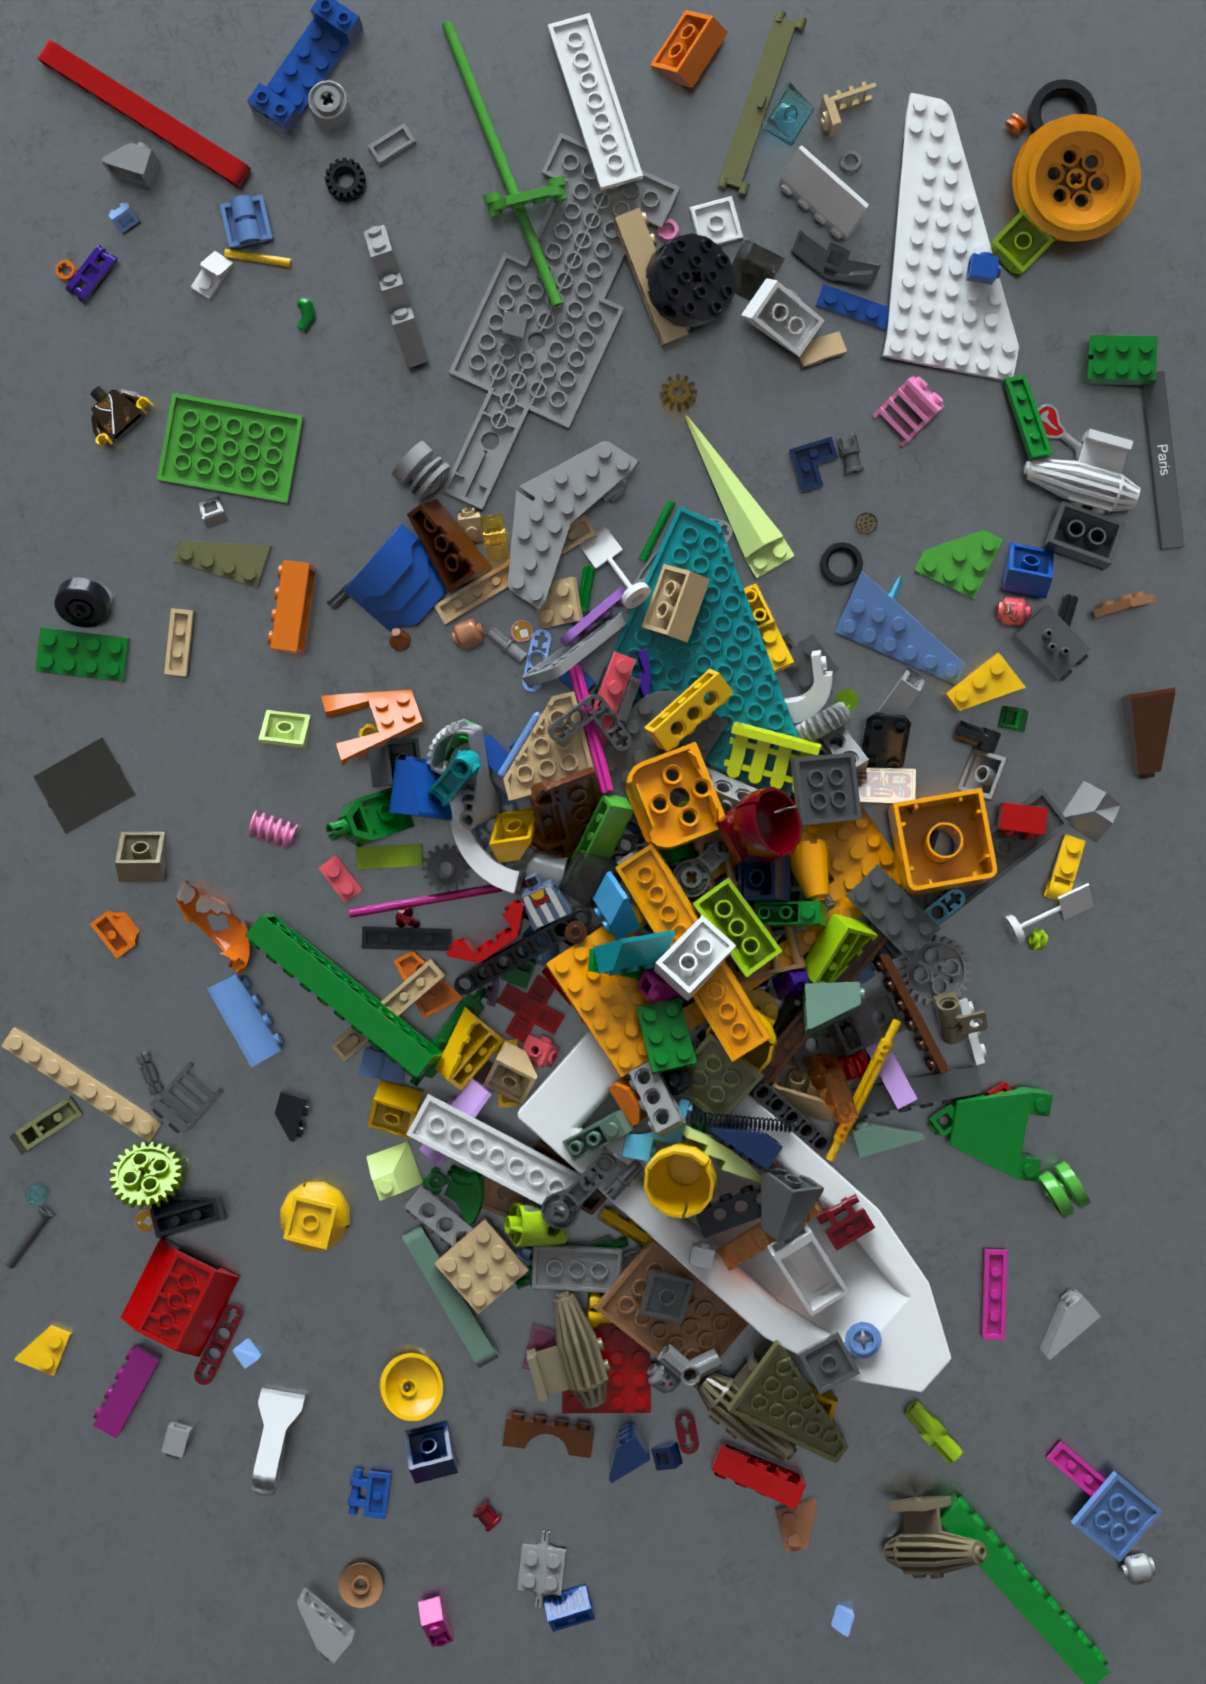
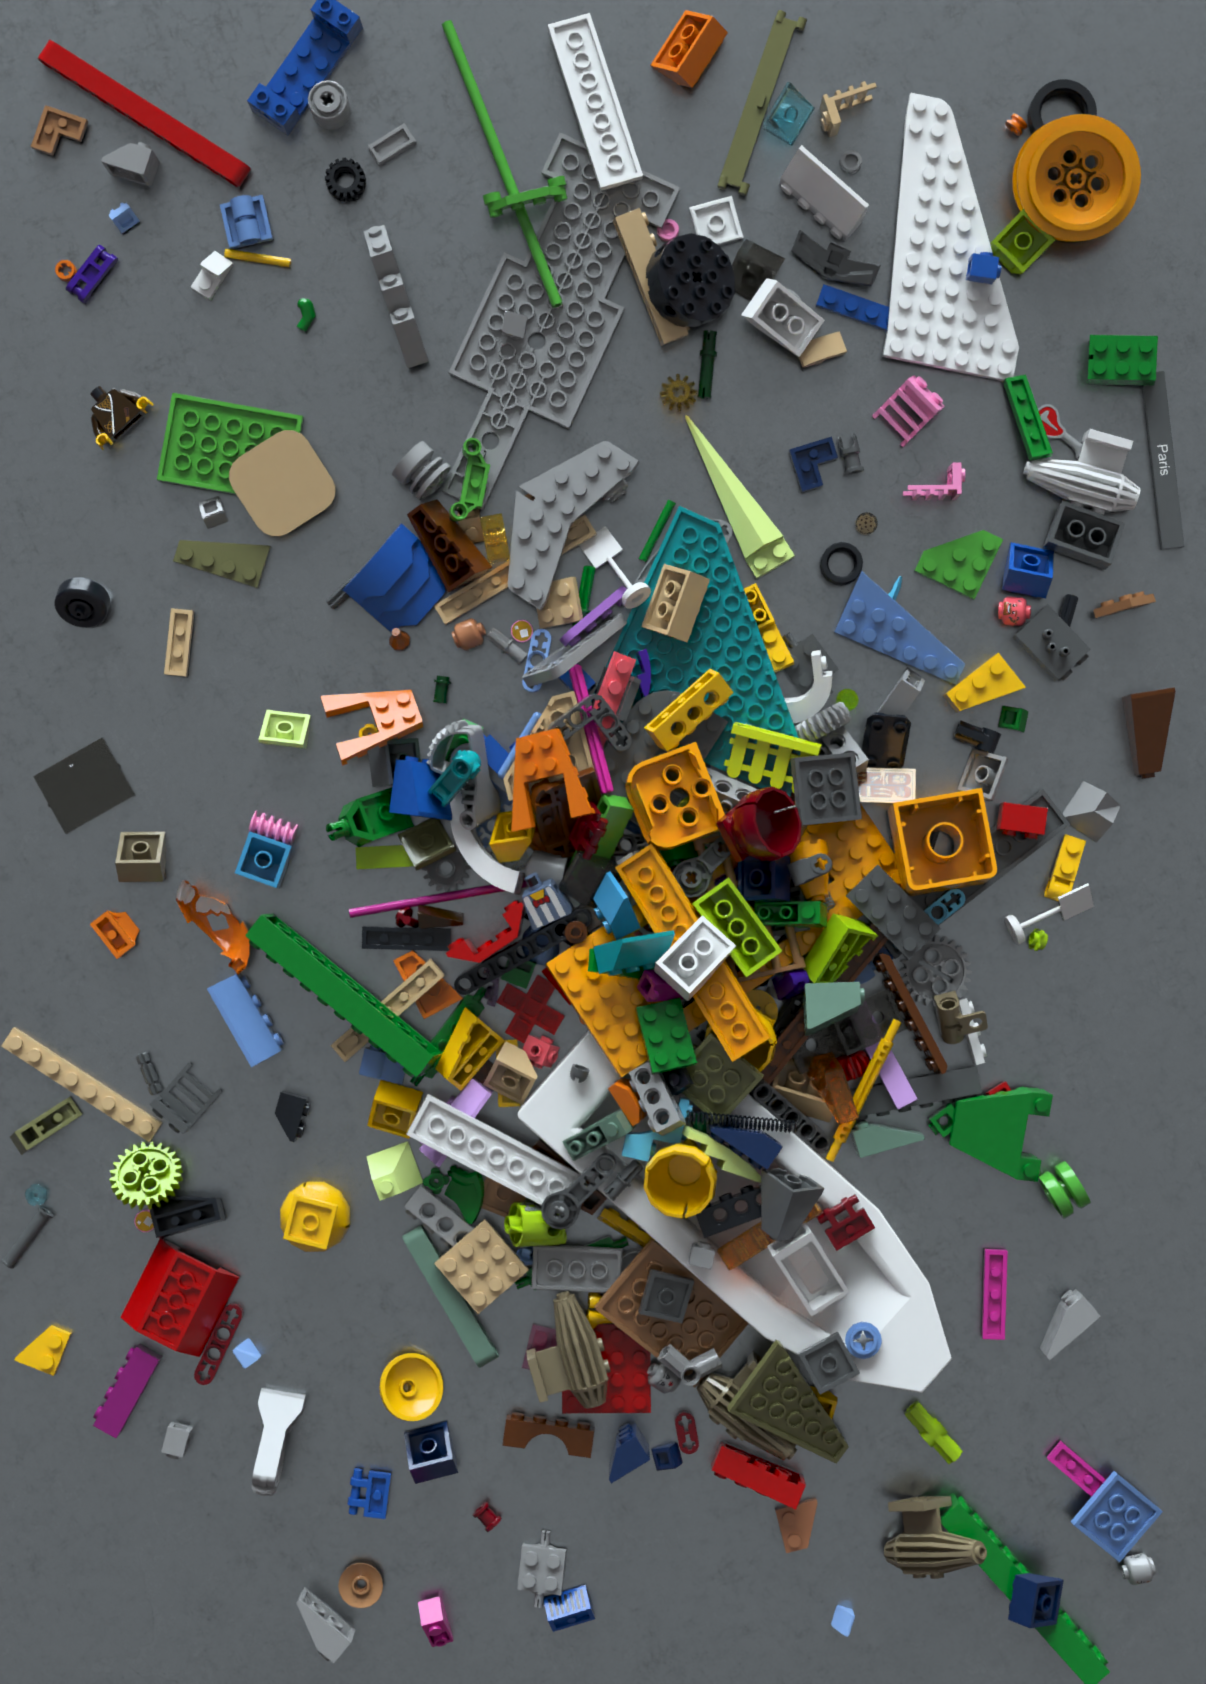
green plate [35,627,130,682] -> none
orange piece [268,560,316,656] -> none
coral plate [318,855,364,903] -> none
none -> medium nougat plate [31,105,88,156]
none -> tan tile [229,430,335,536]
none -> dark azure slope [235,831,292,889]
none -> olive tile [398,818,456,871]
none -> dark brown slope [417,905,464,929]
none -> dark green pin [433,675,451,704]
none -> bright green plate [449,438,490,522]
none -> orange wing [511,728,595,832]
none -> dark red plate [568,801,608,860]
none -> dark grey hinge [570,1064,590,1083]
none -> dark green pin [697,330,717,399]
none -> dark grey piece [787,853,832,887]
none -> bright pink plate [903,462,965,501]
none -> dark blue slope [1008,1573,1064,1628]

